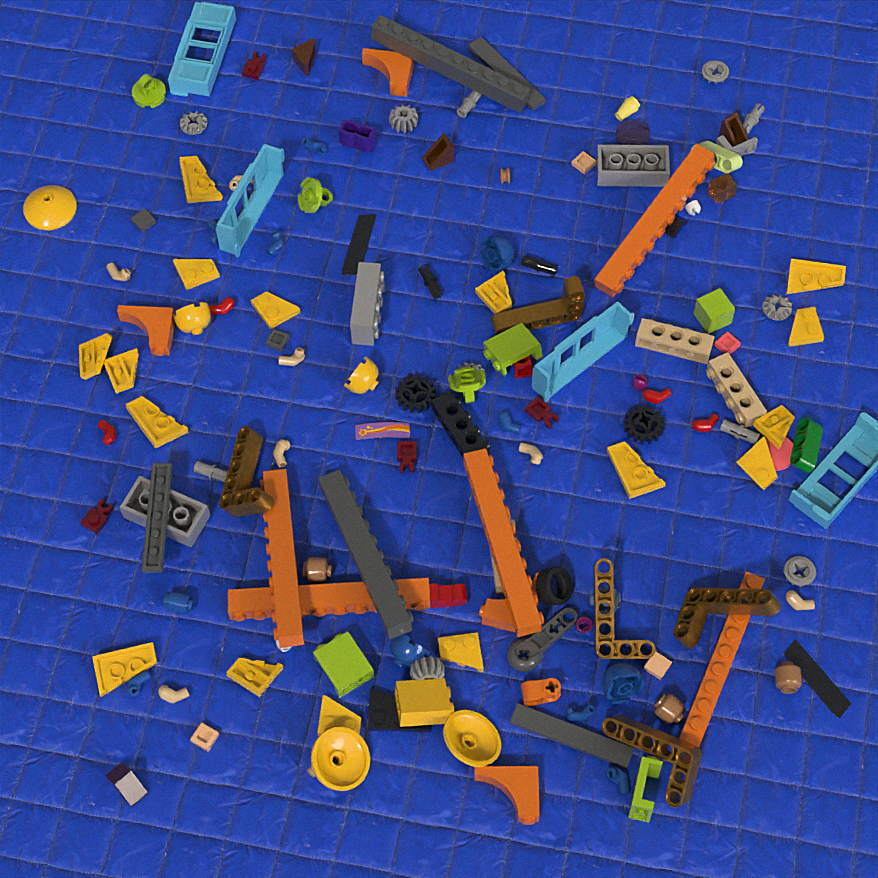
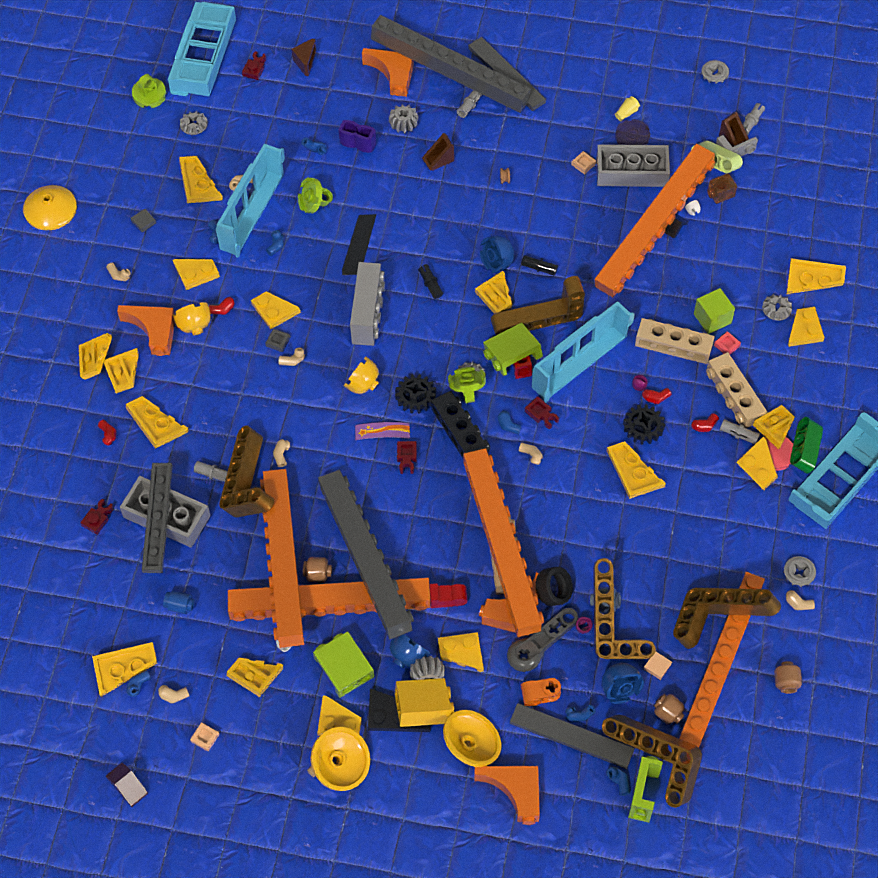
black sticker [784,639,851,719] -> none

